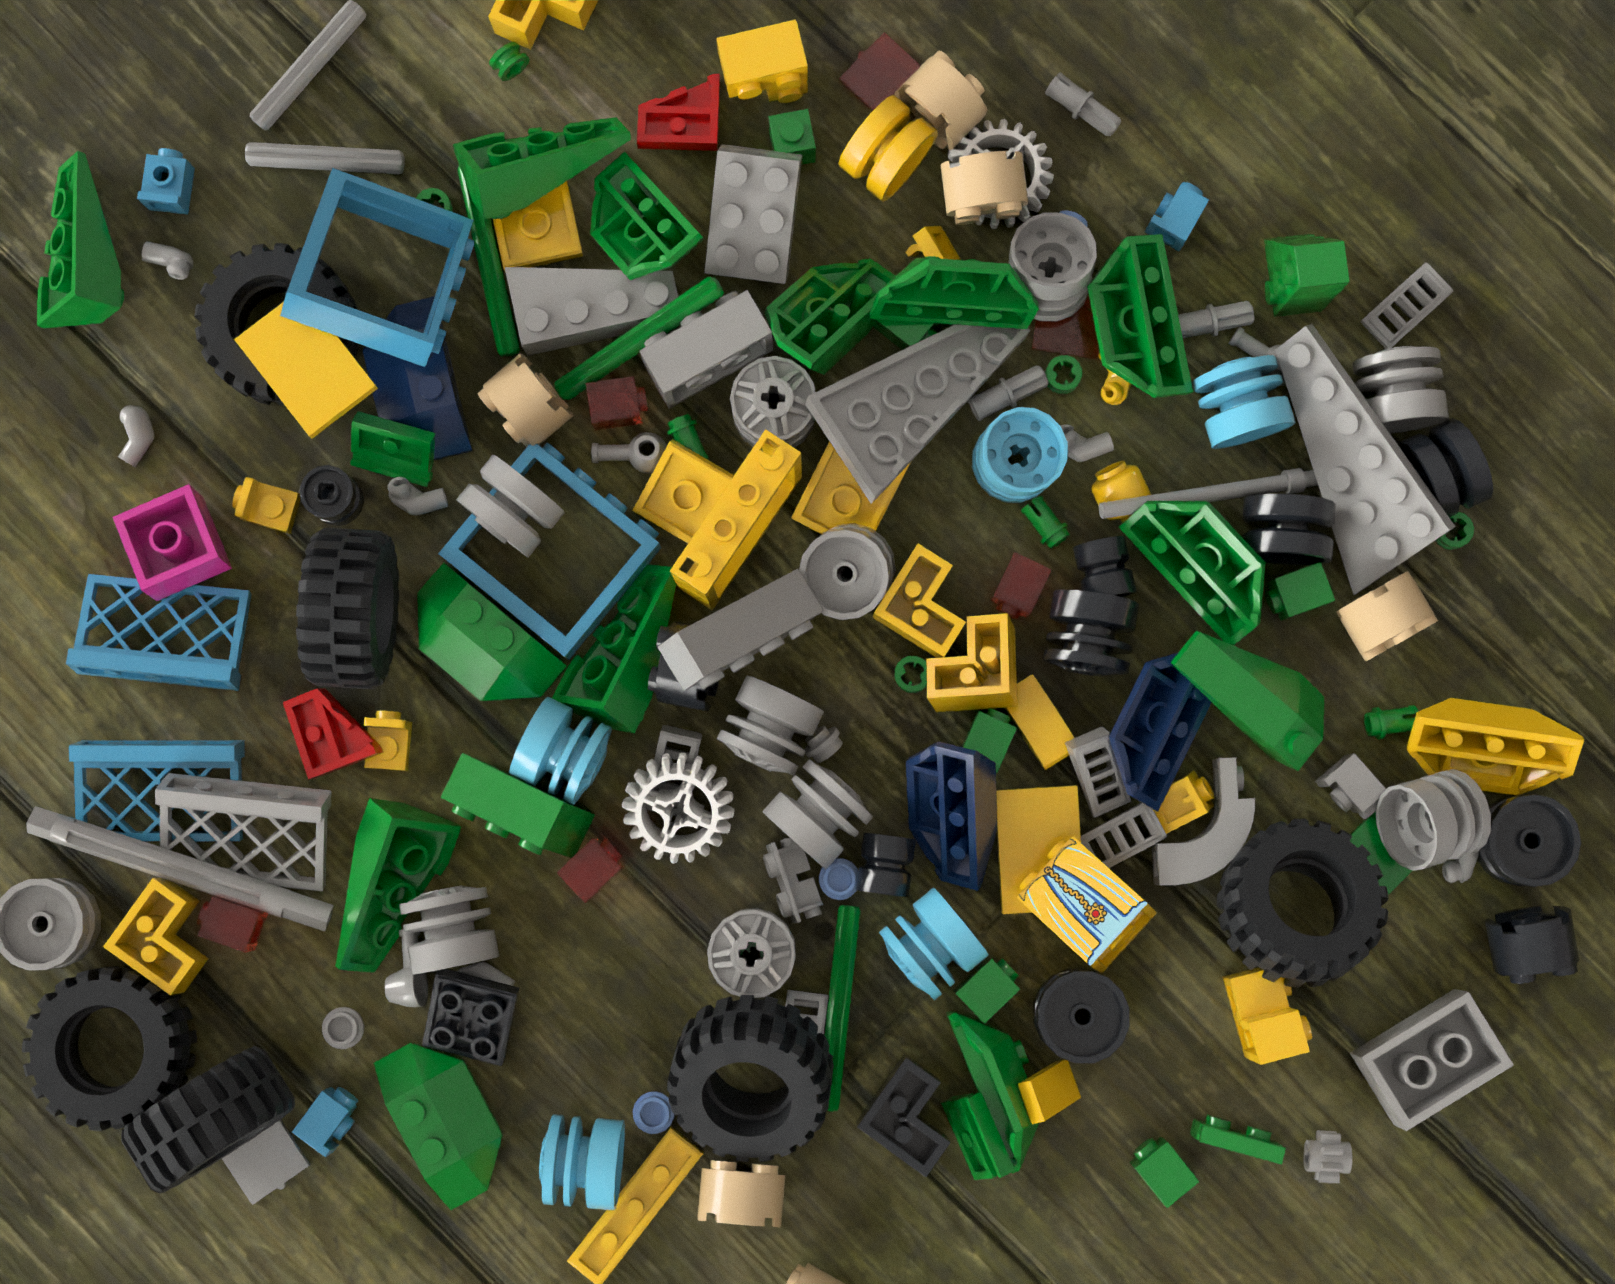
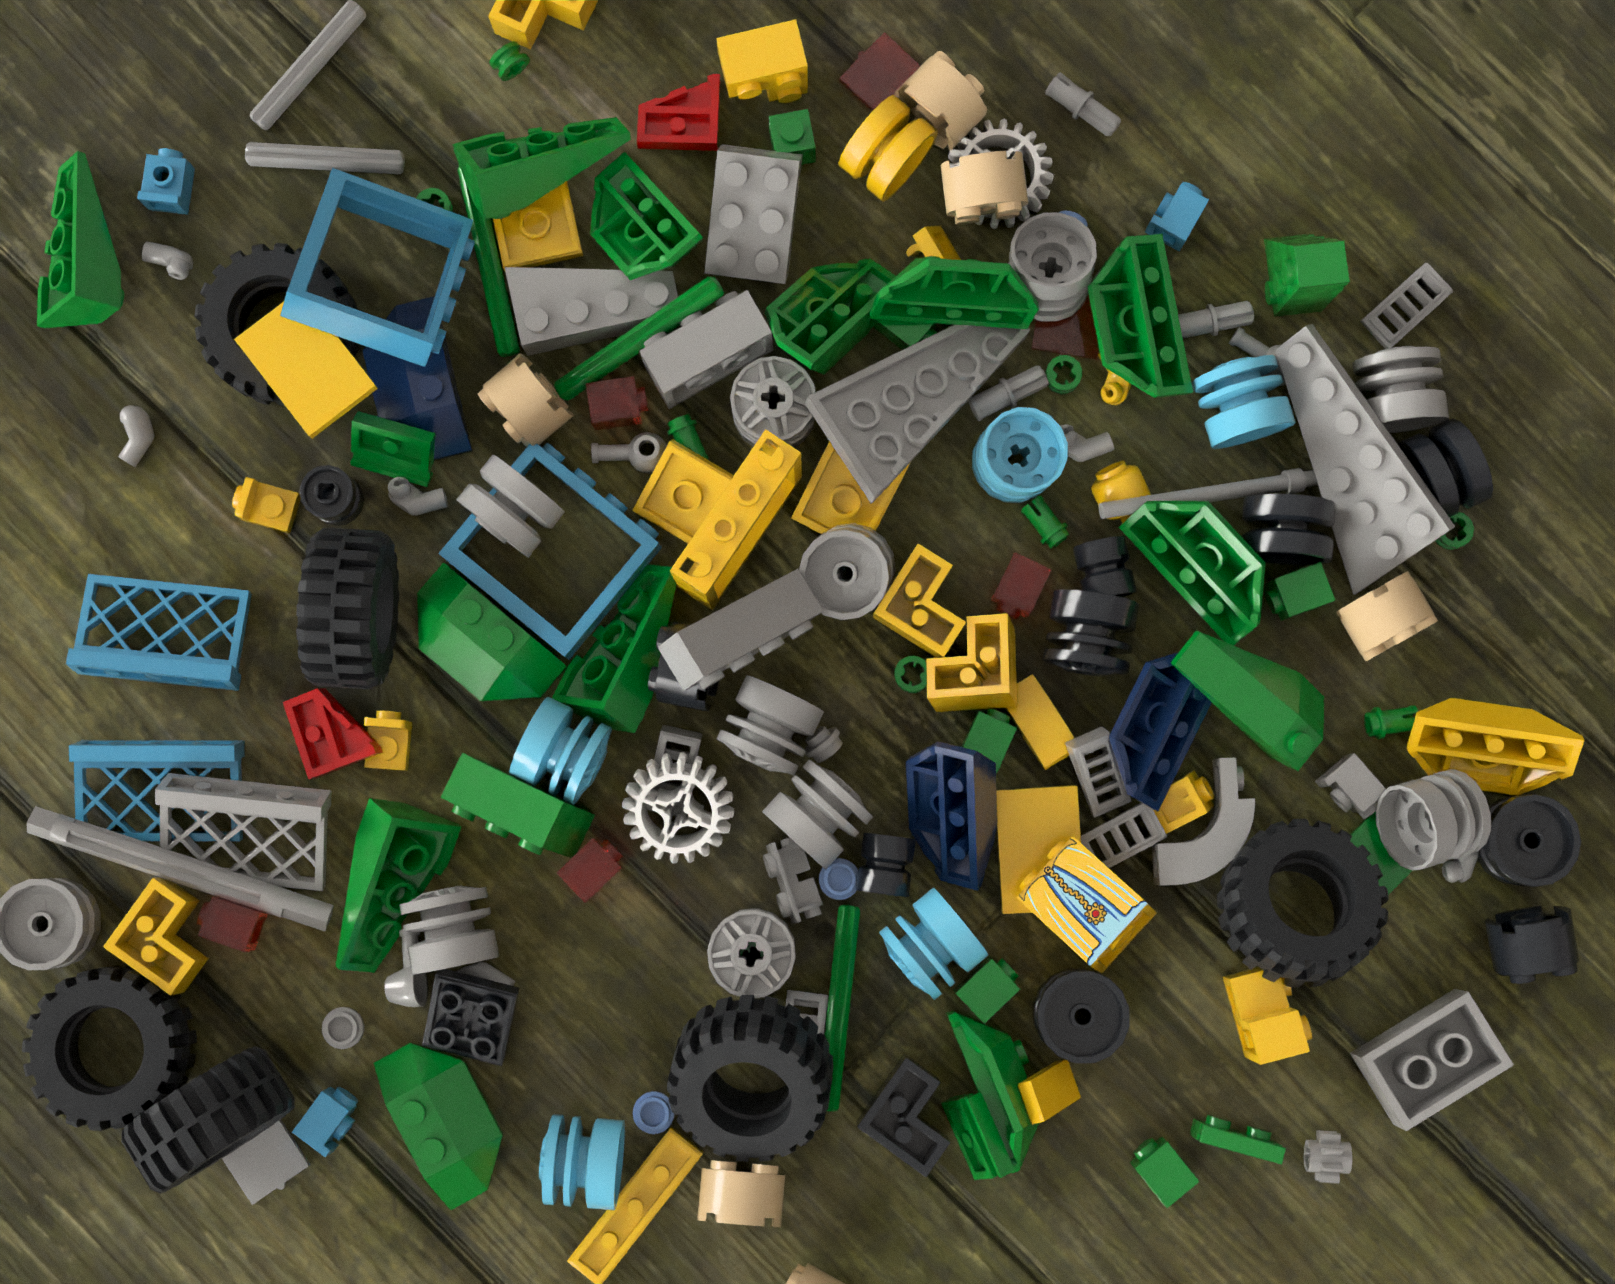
dark pink brick [113,484,232,601] -> none

